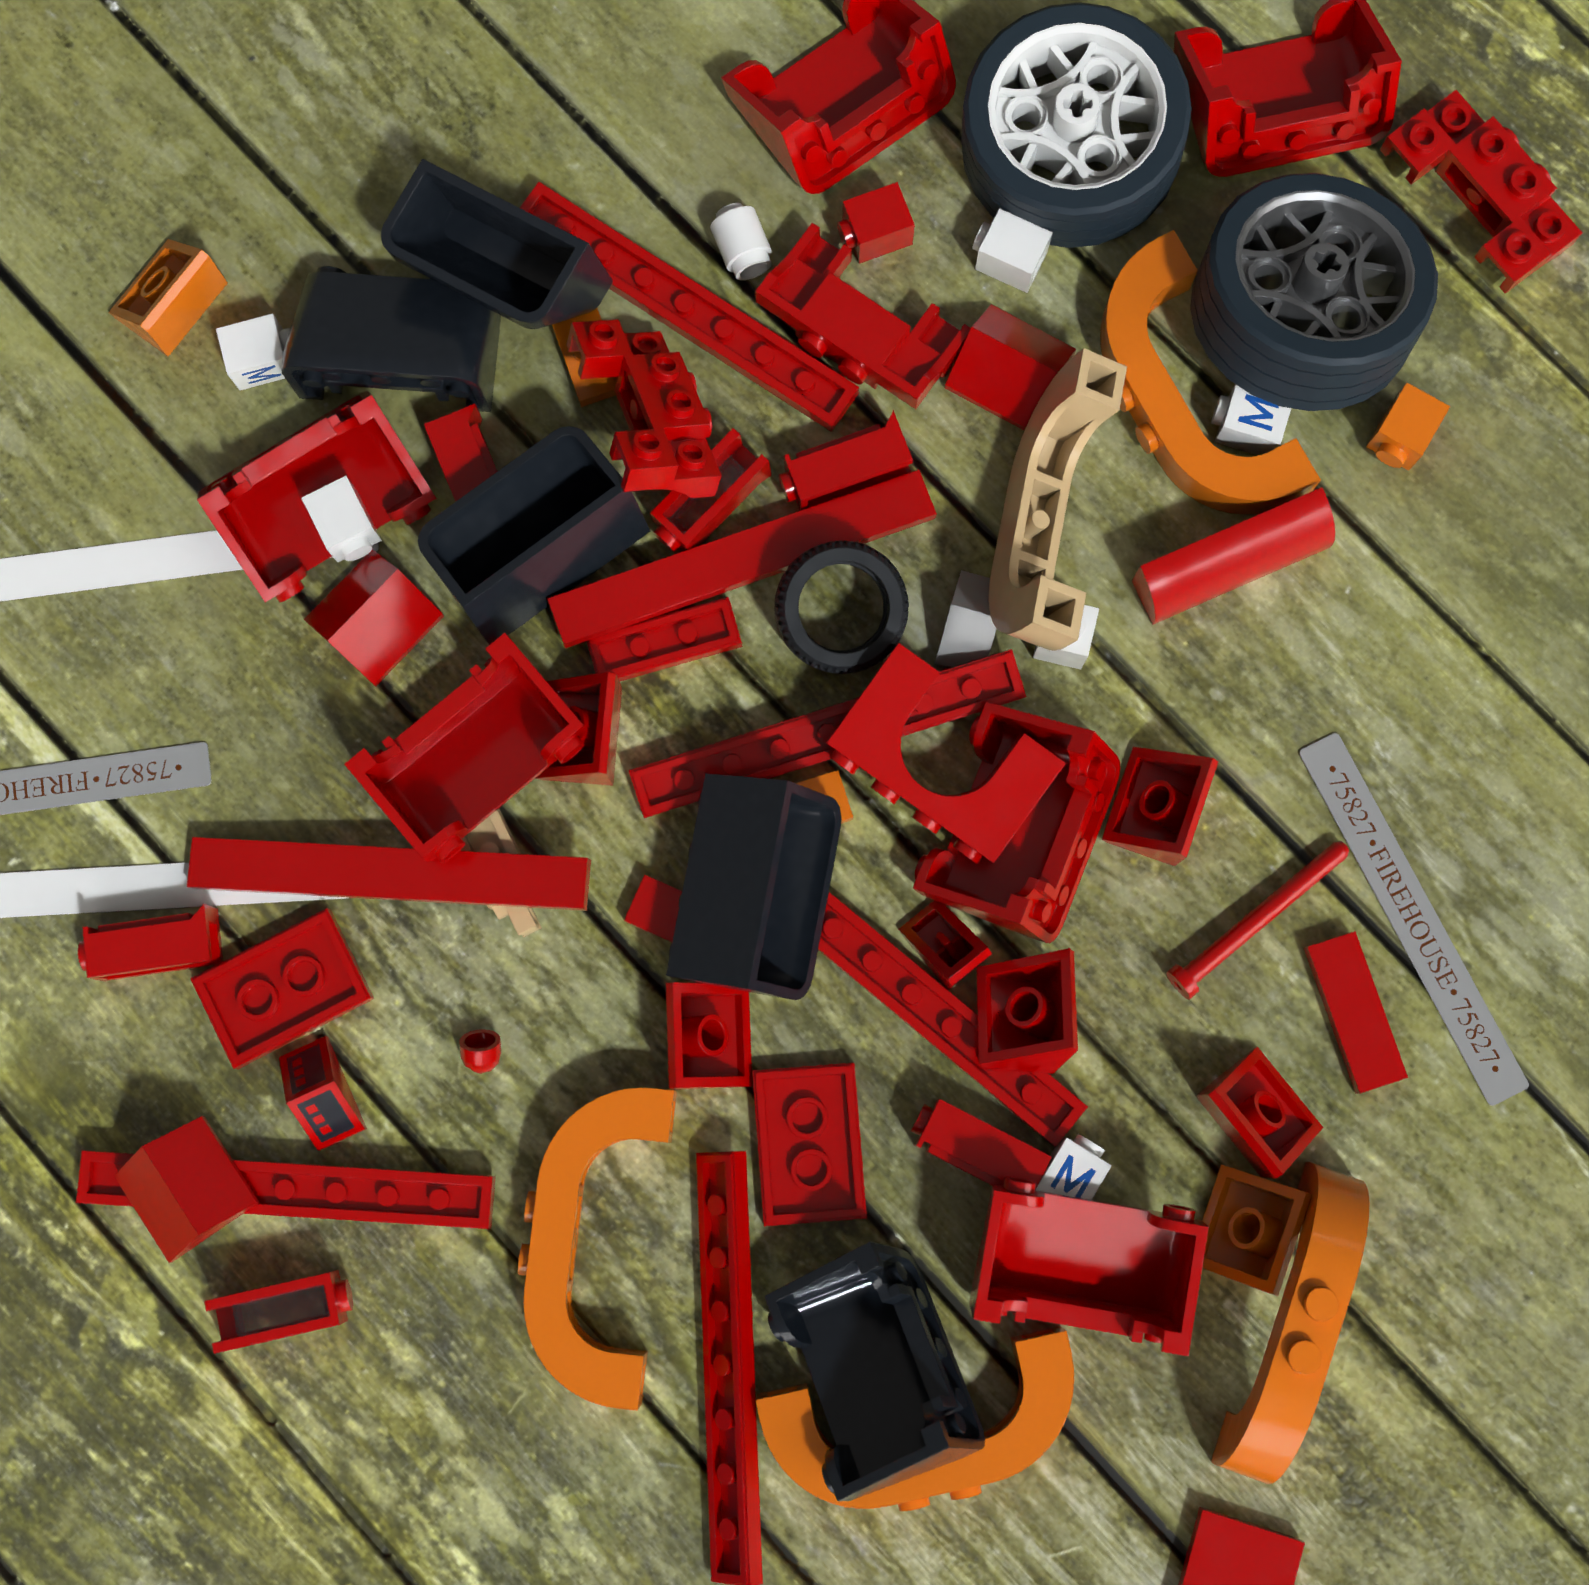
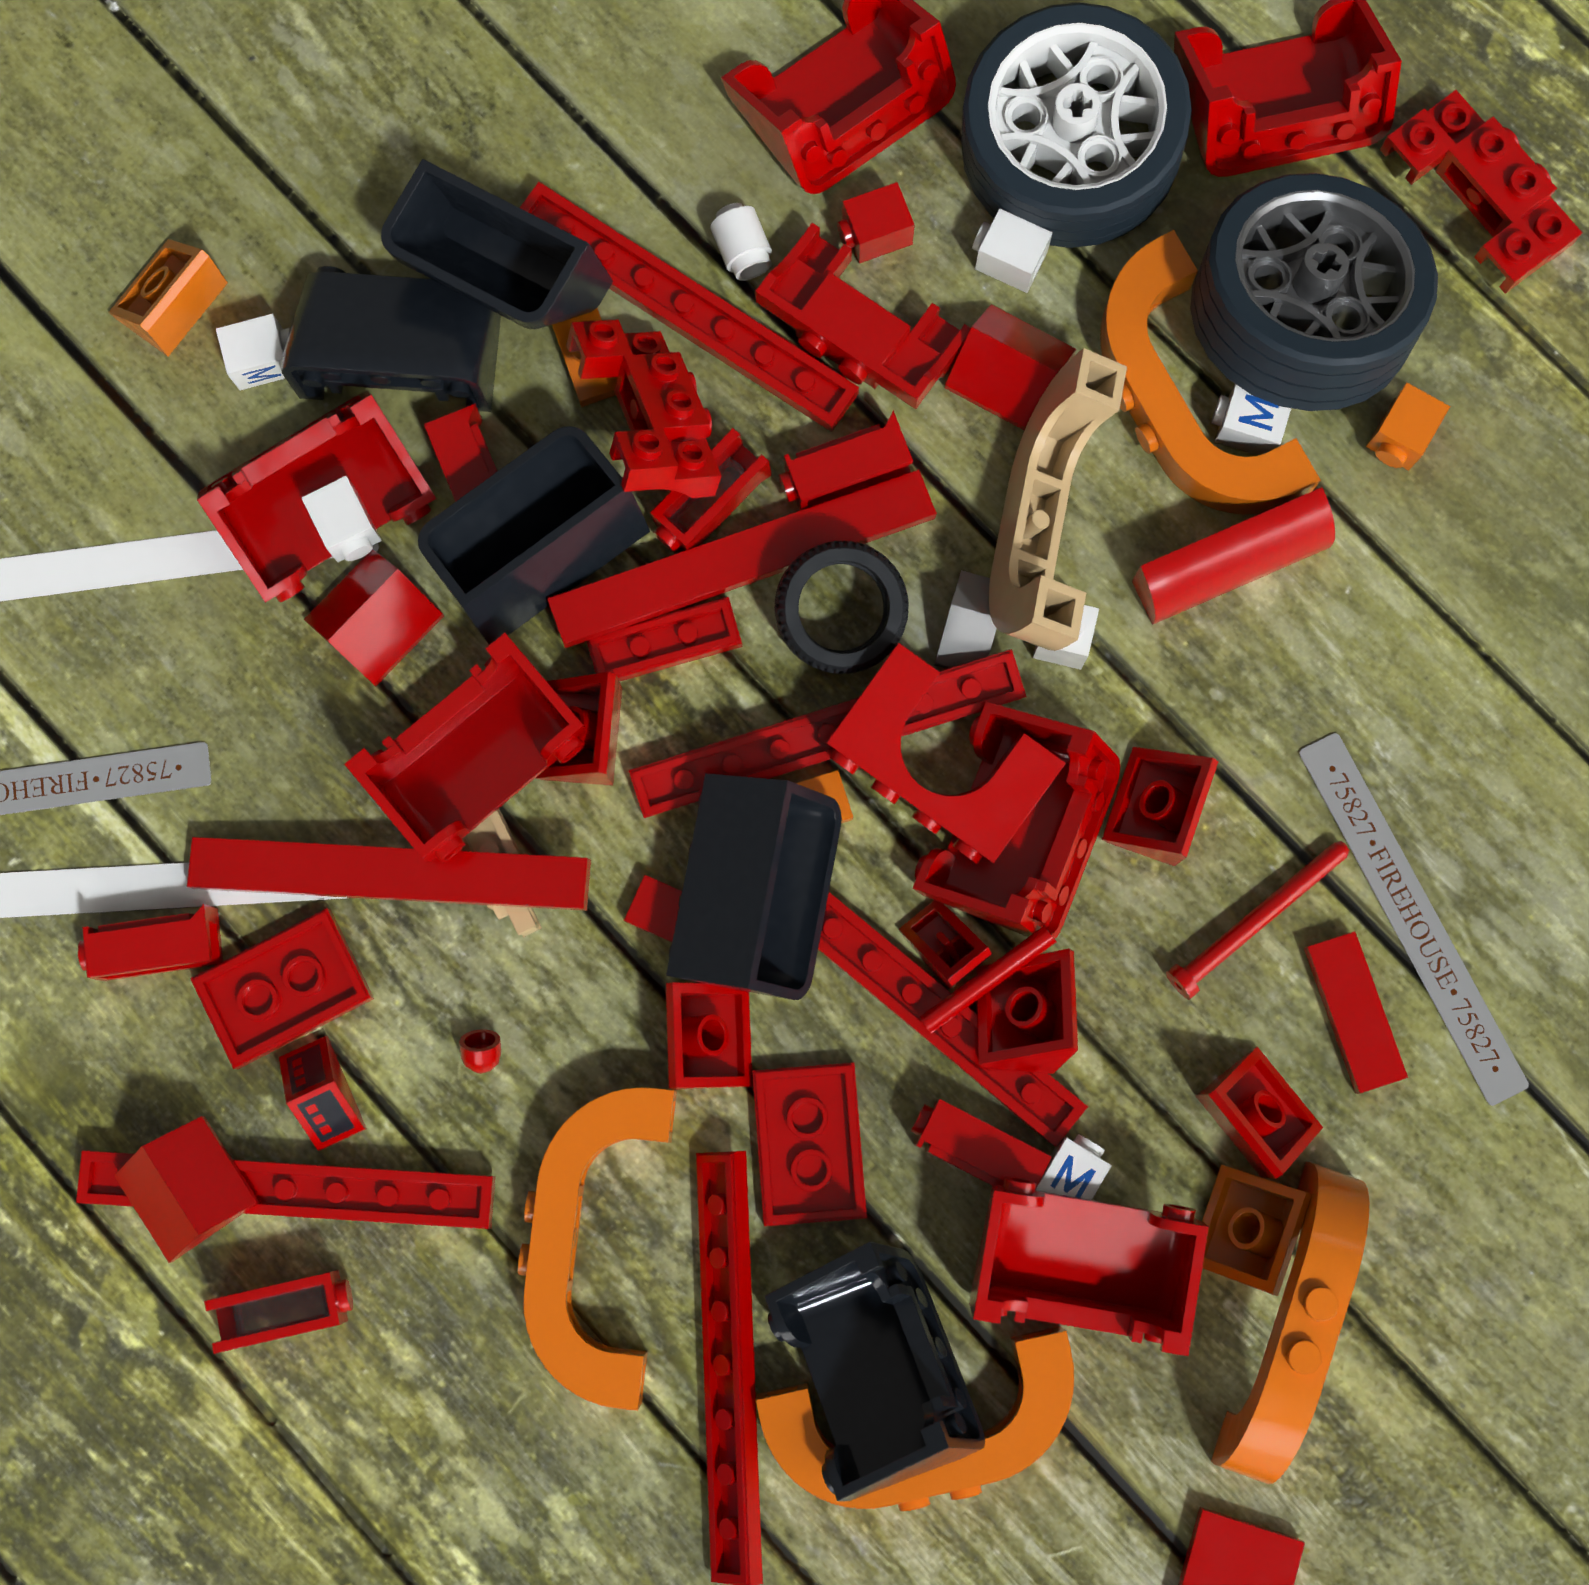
none -> red bar [920,925,1057,1034]

